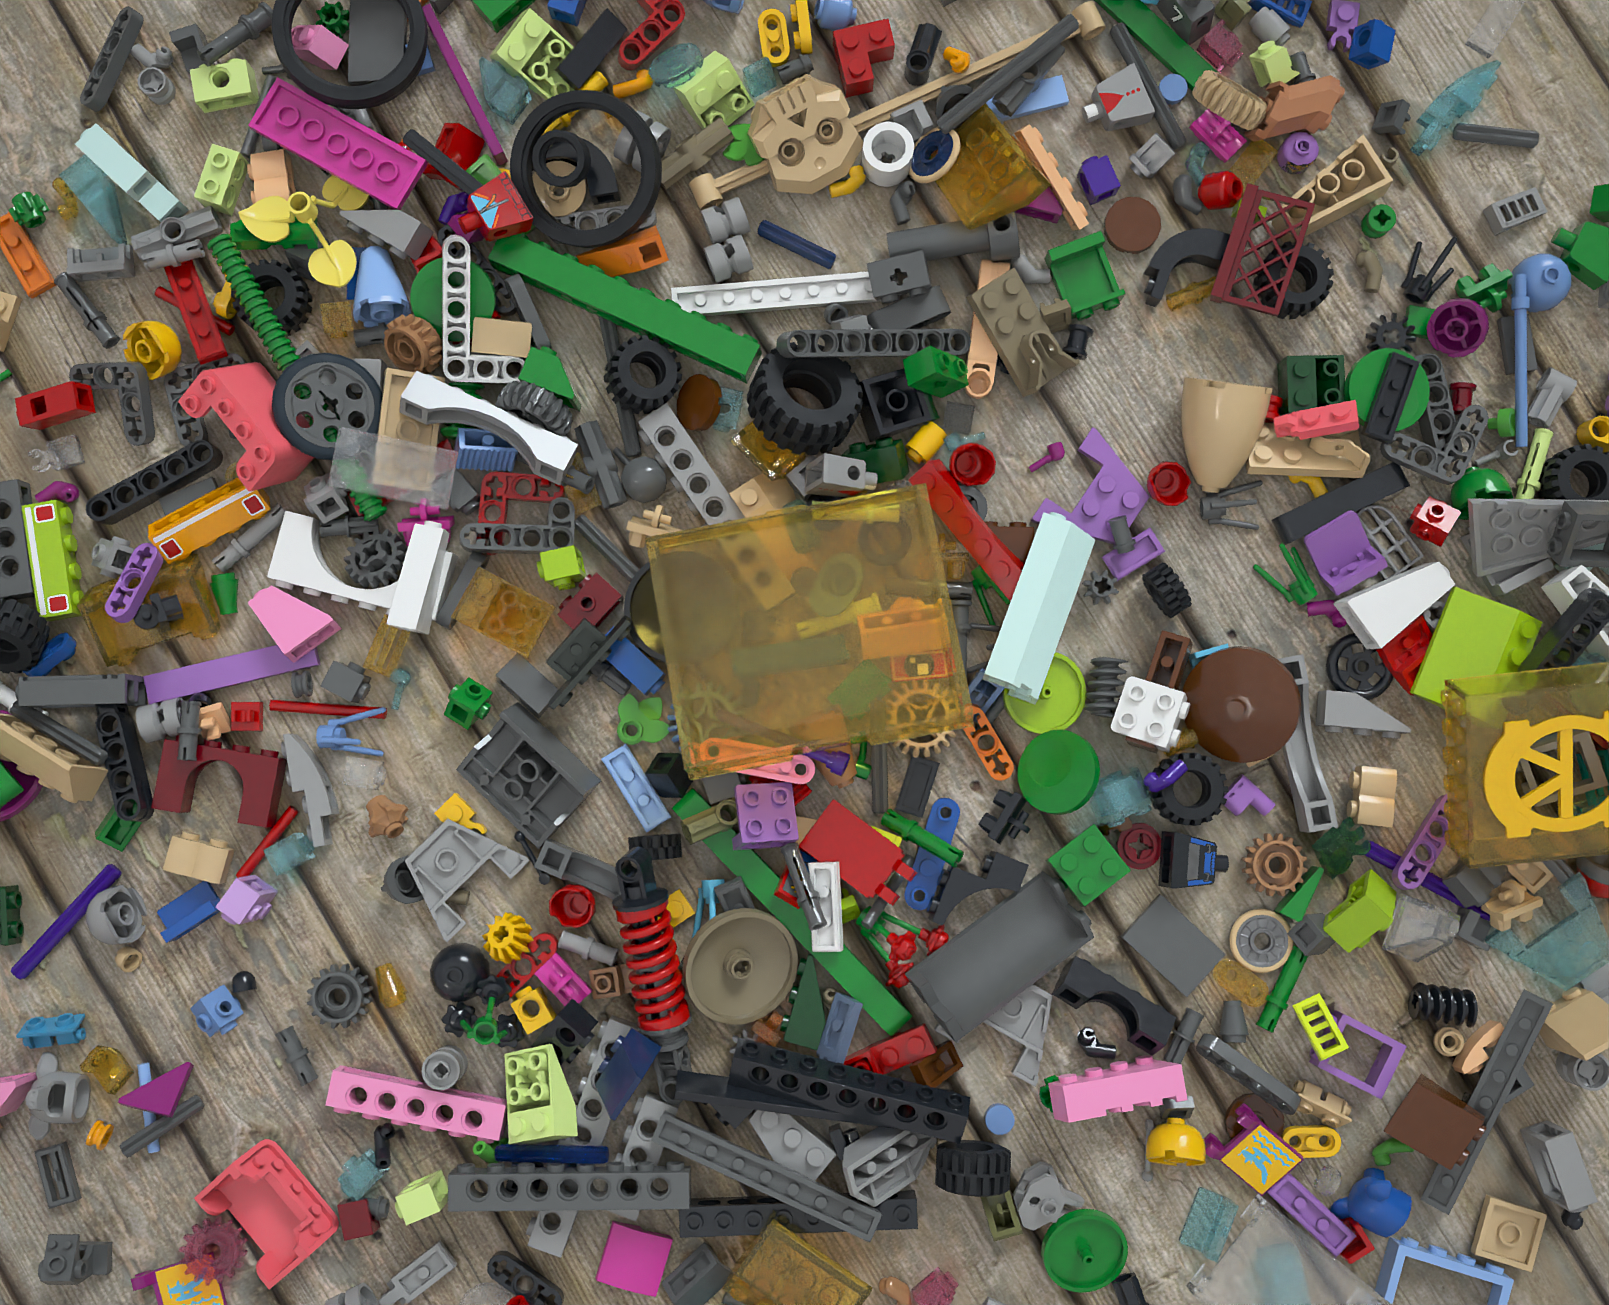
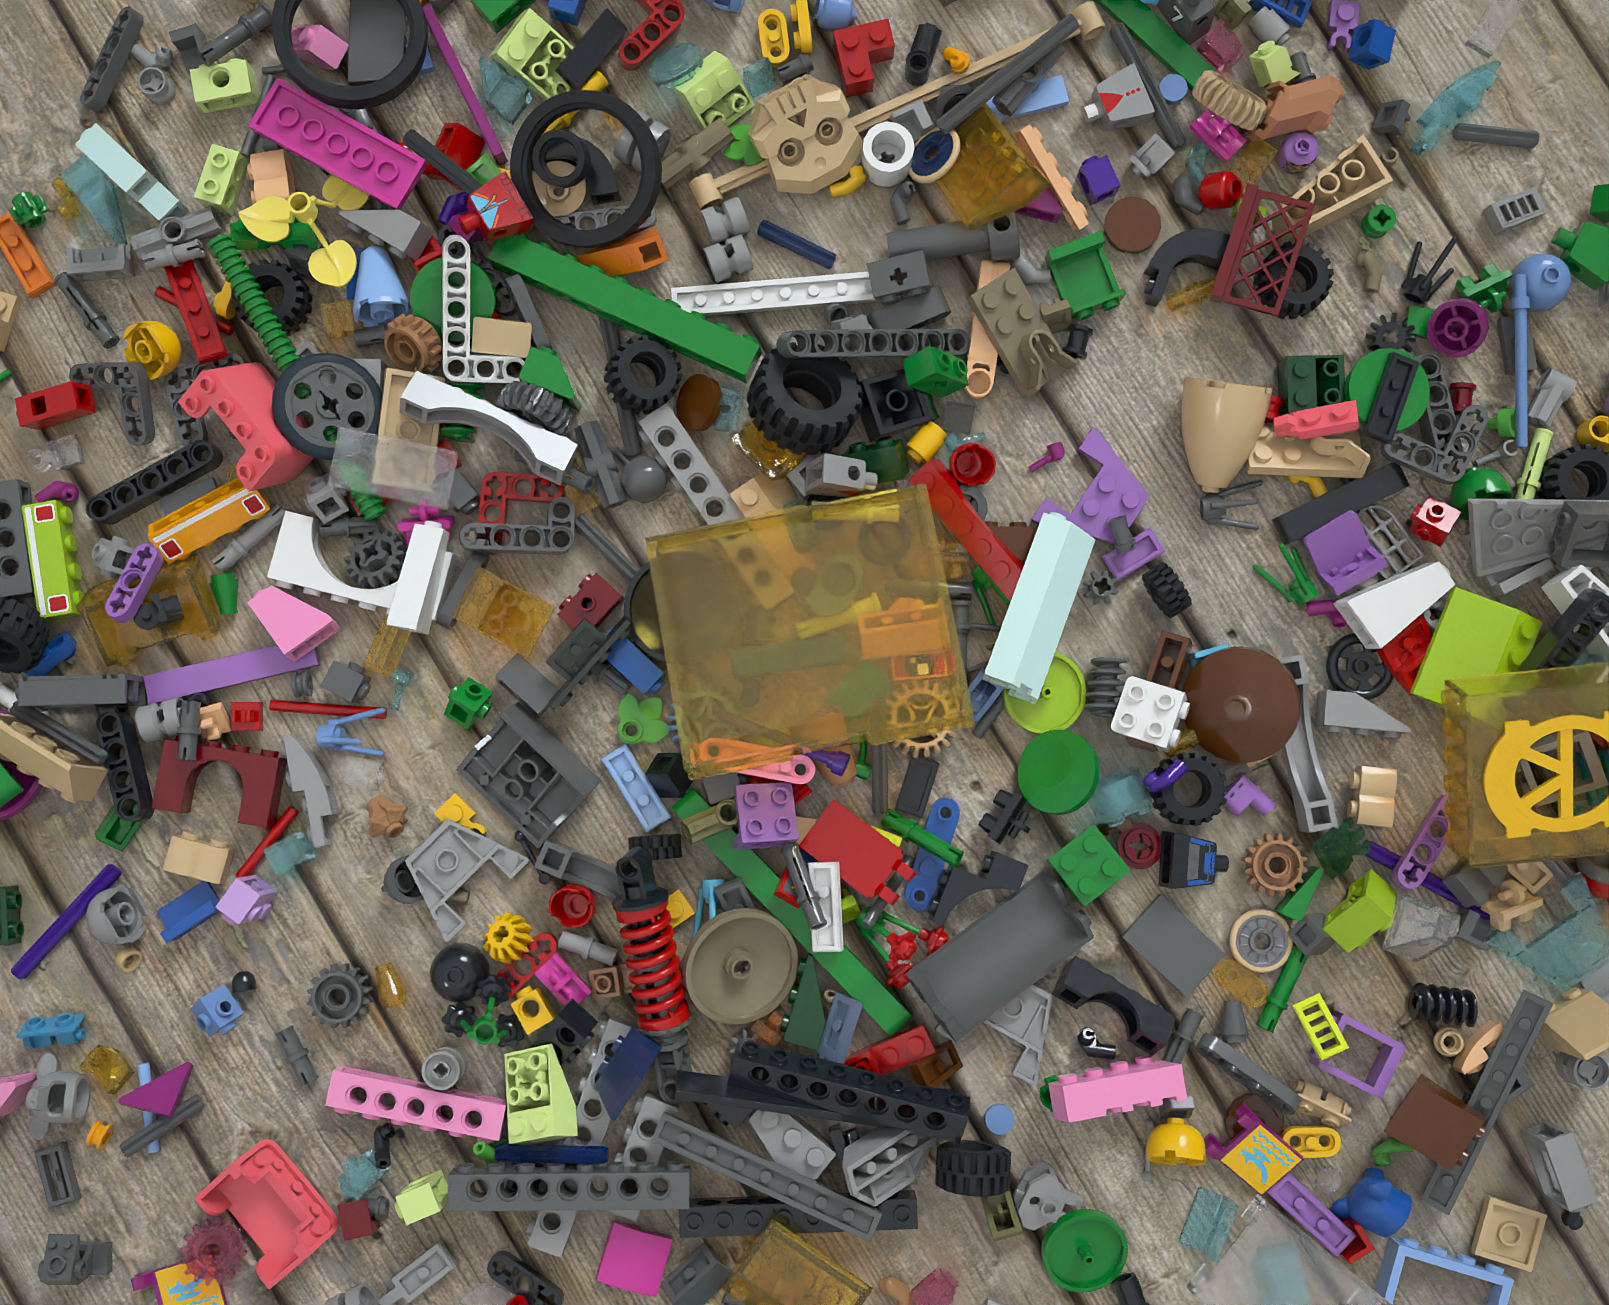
green gear [316,1,350,39] -> none
medium blue brick [454,428,518,472] -> none
lime brick [537,545,586,591] -> none
light orange arm [613,69,653,99] -> none
tan hips [626,505,683,554] -> none
orange beam [958,703,1014,781] -> none
red hair [1146,461,1191,506] -> none

